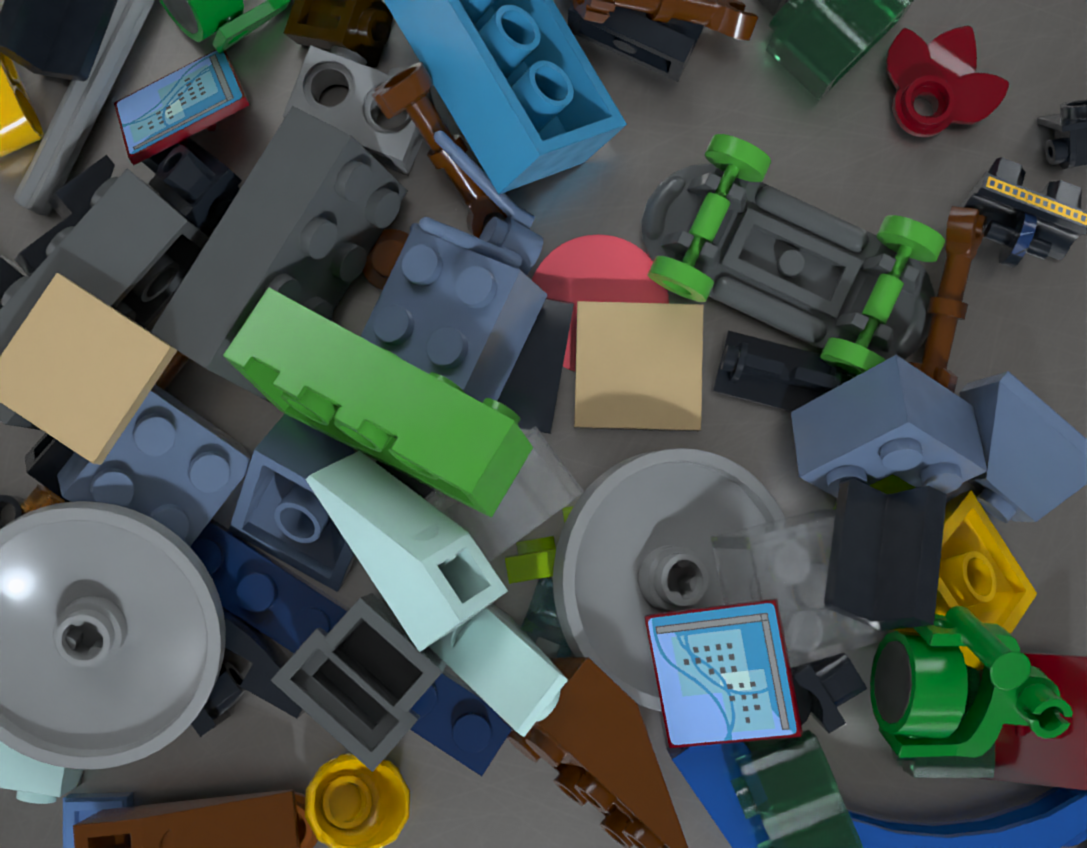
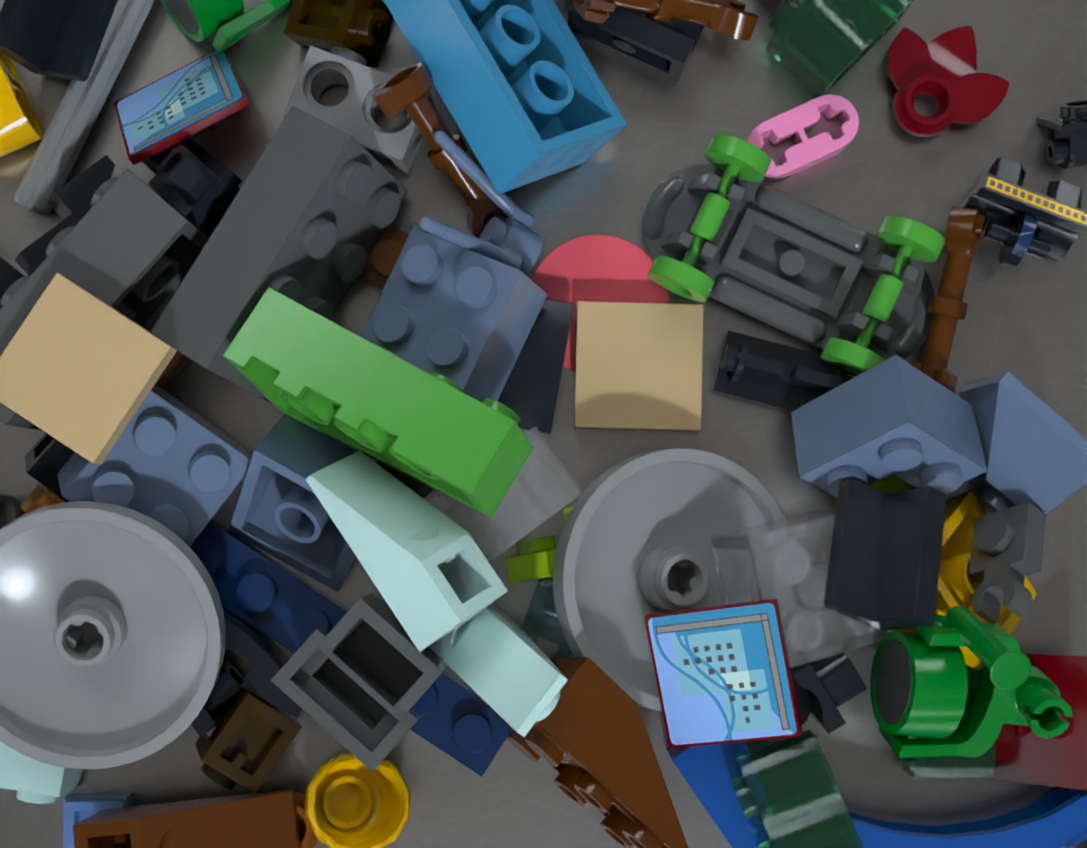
none -> dark brown bracket [195,689,302,794]
none -> bright pink beam [746,94,859,183]
none -> dark grey plate [969,502,1046,624]

